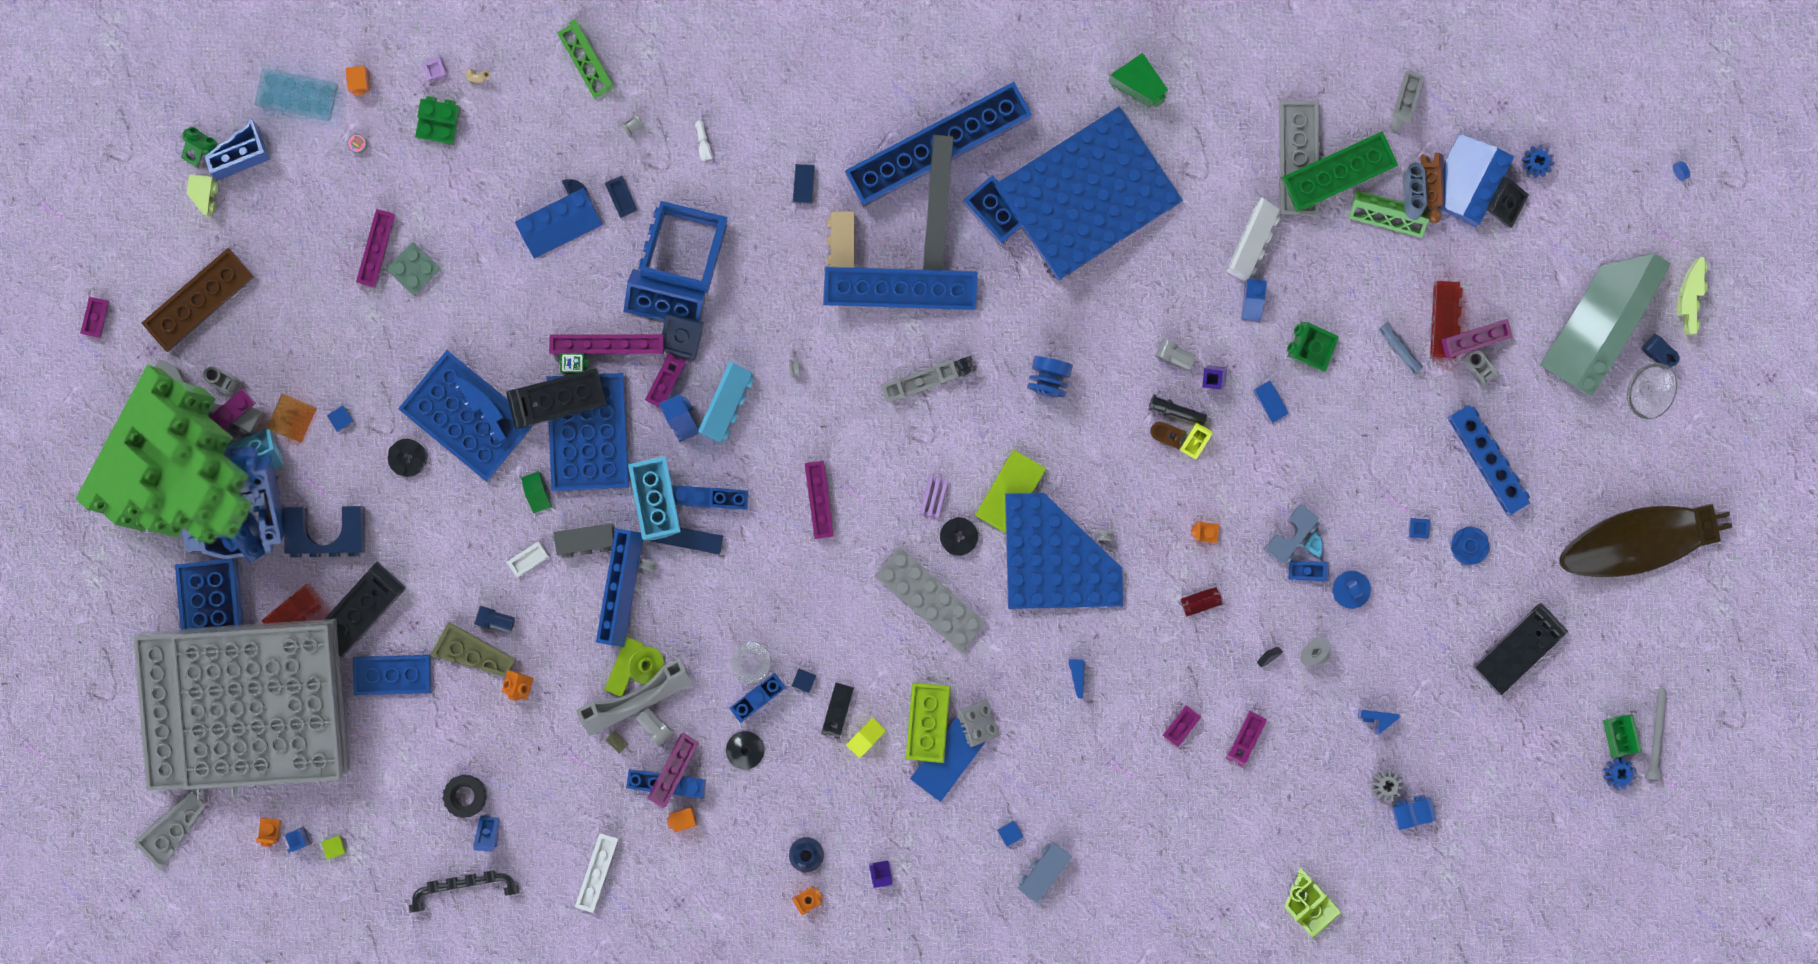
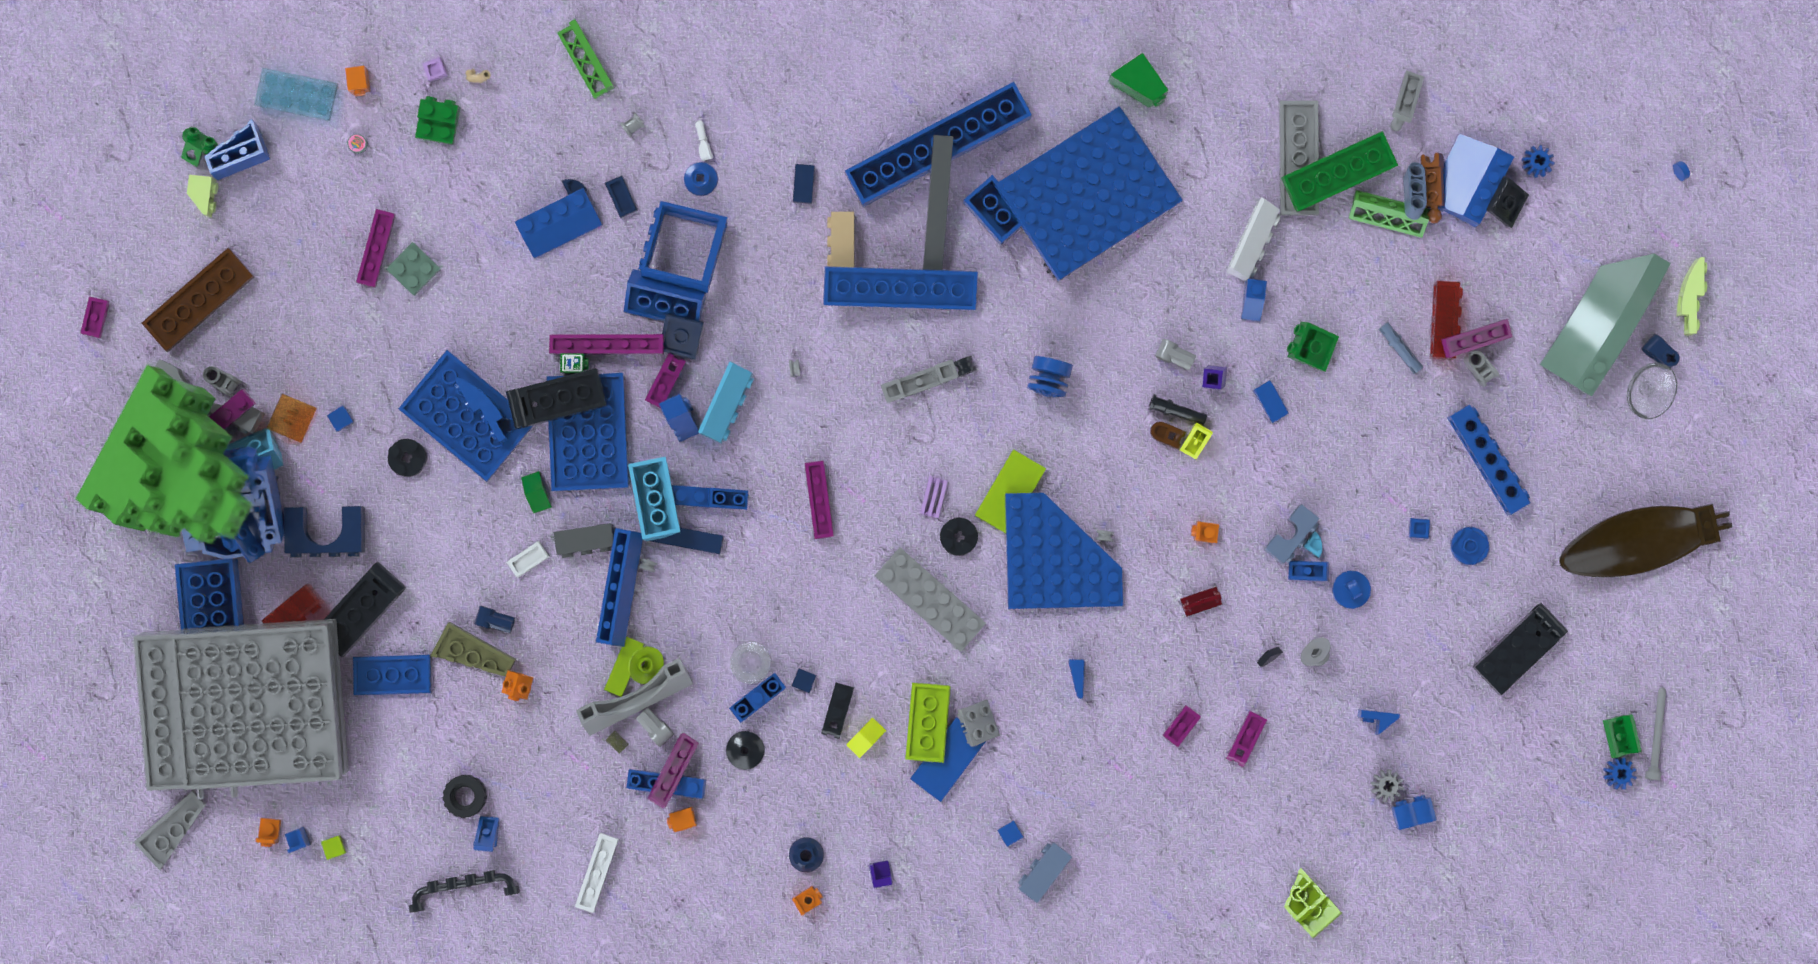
none -> blue piece [684,162,718,196]

